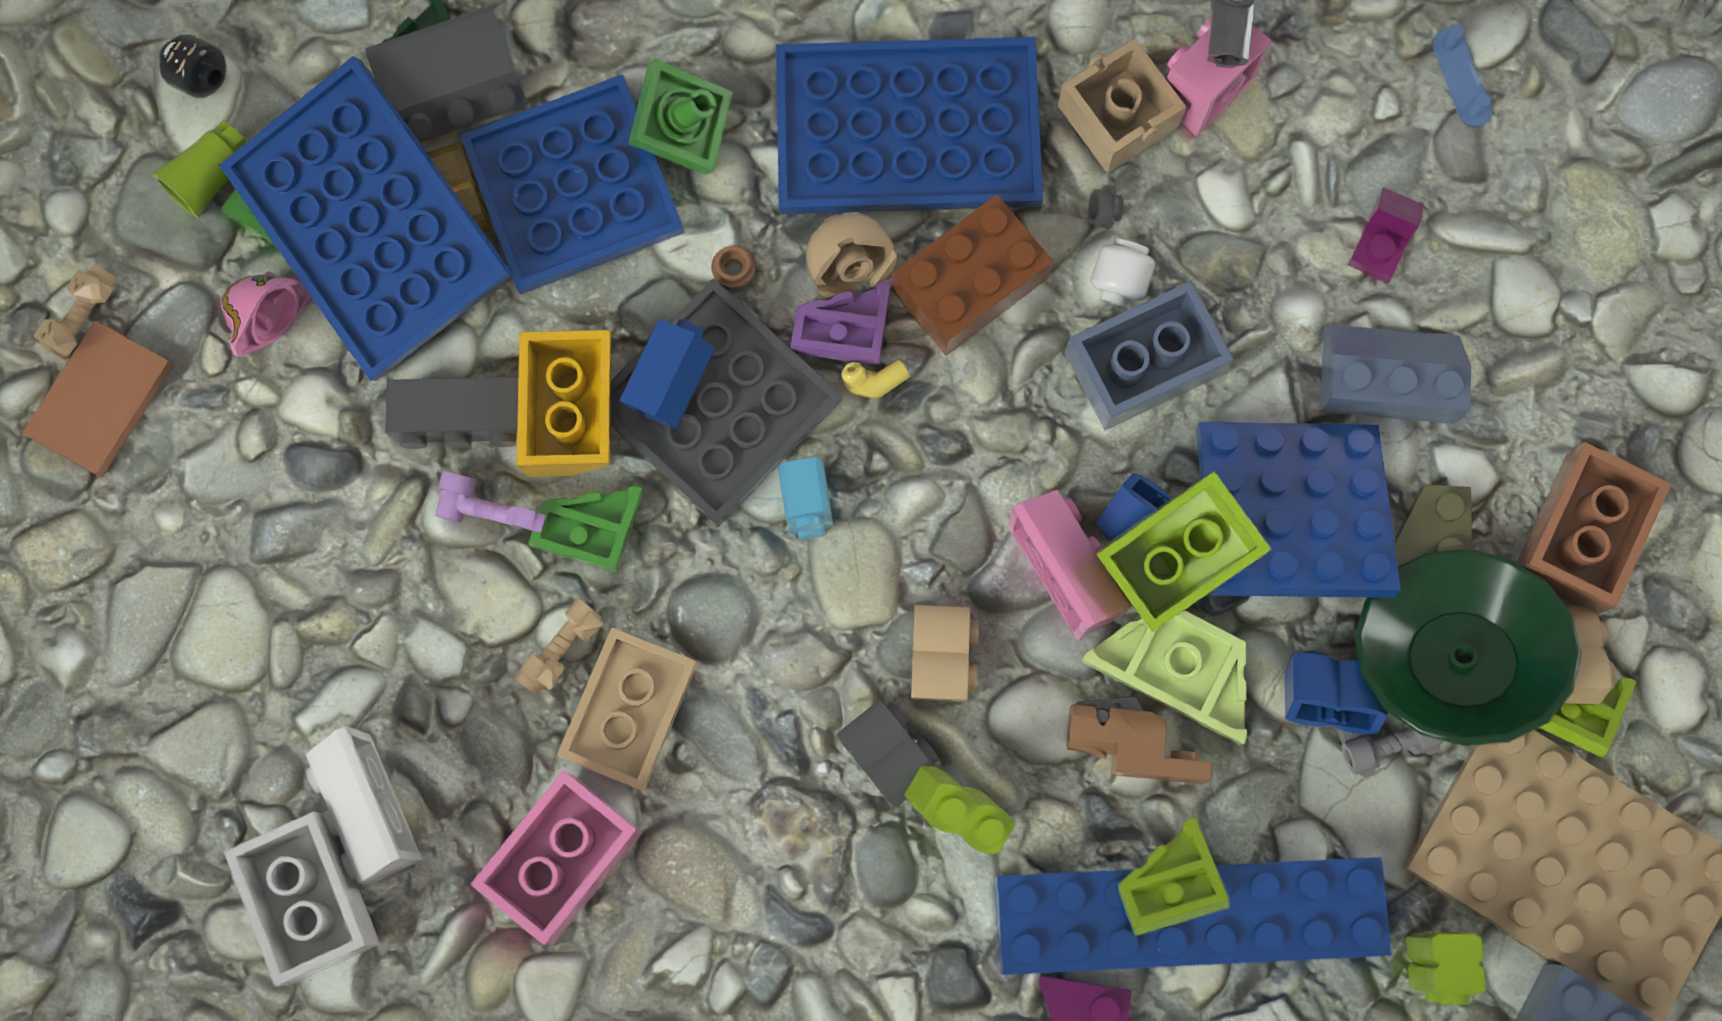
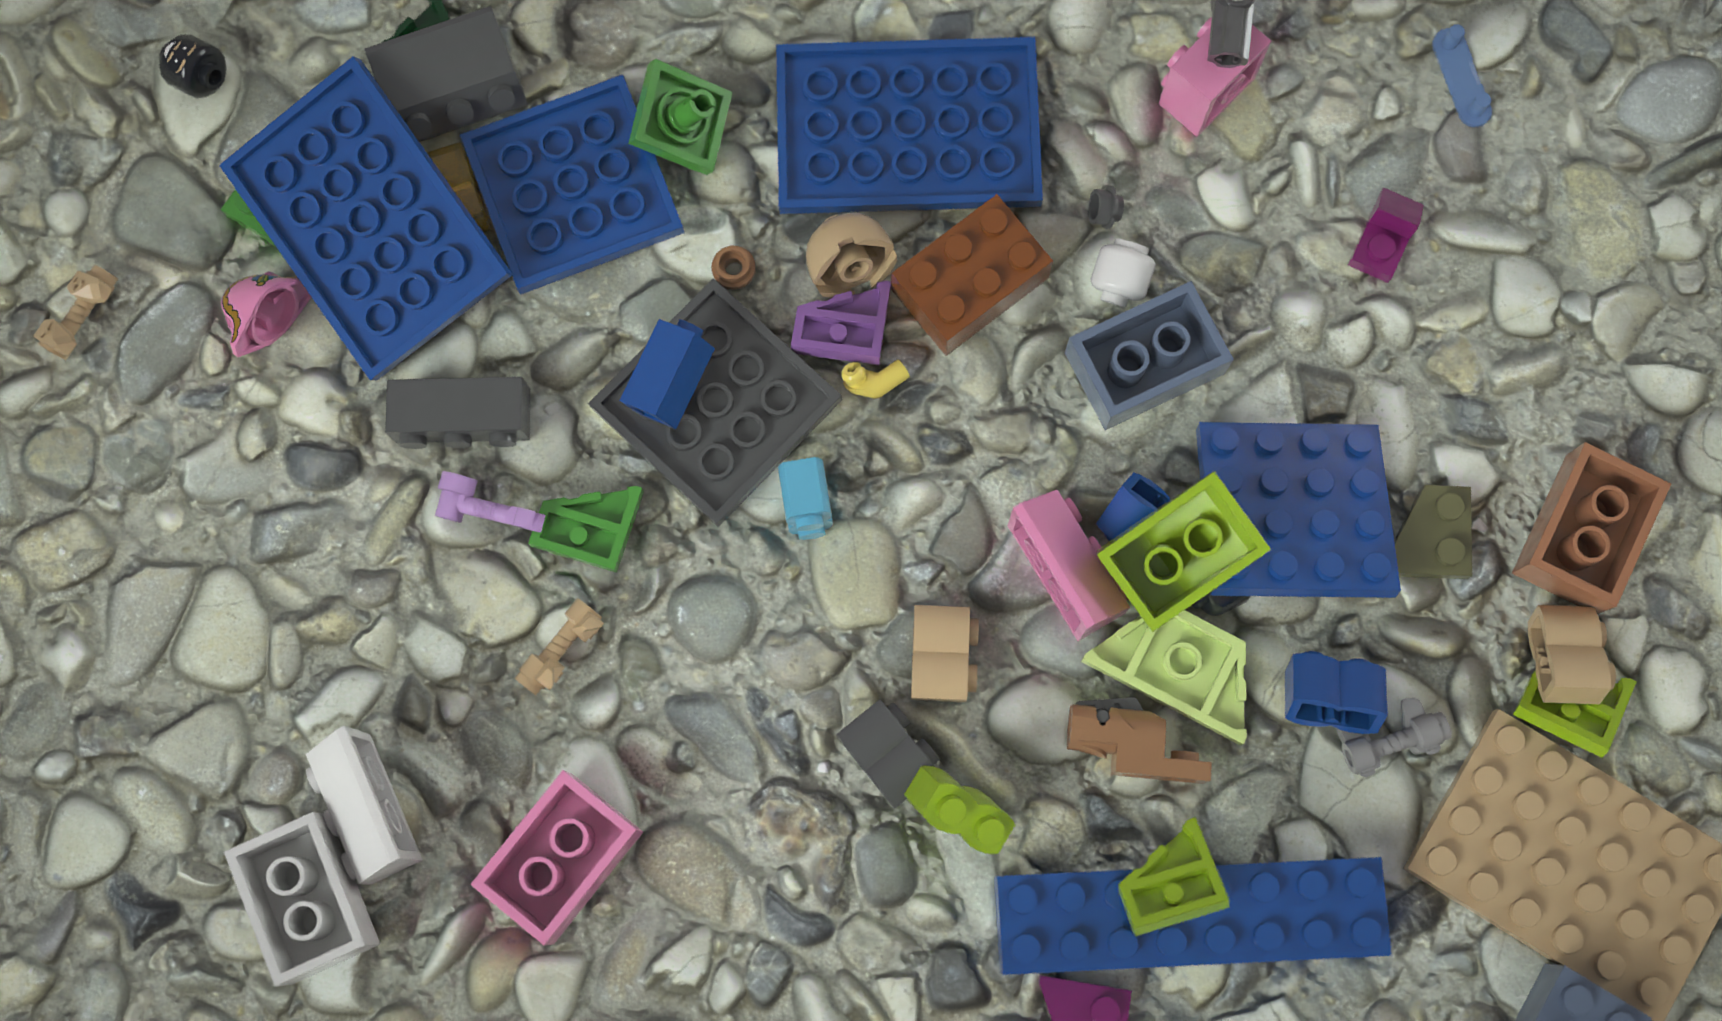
nougat tile [22,320,174,478] -> none
lime plant [151,121,247,219] -> none
yellow slope [517,330,611,477] -> none
tan plate [556,627,698,792] -> none
tan brick [1058,38,1186,174] -> none
sand blue slope [1319,324,1471,424] -> none
dark green dish [1354,549,1582,746] -> none
lime brick [1406,932,1486,1005] -> none

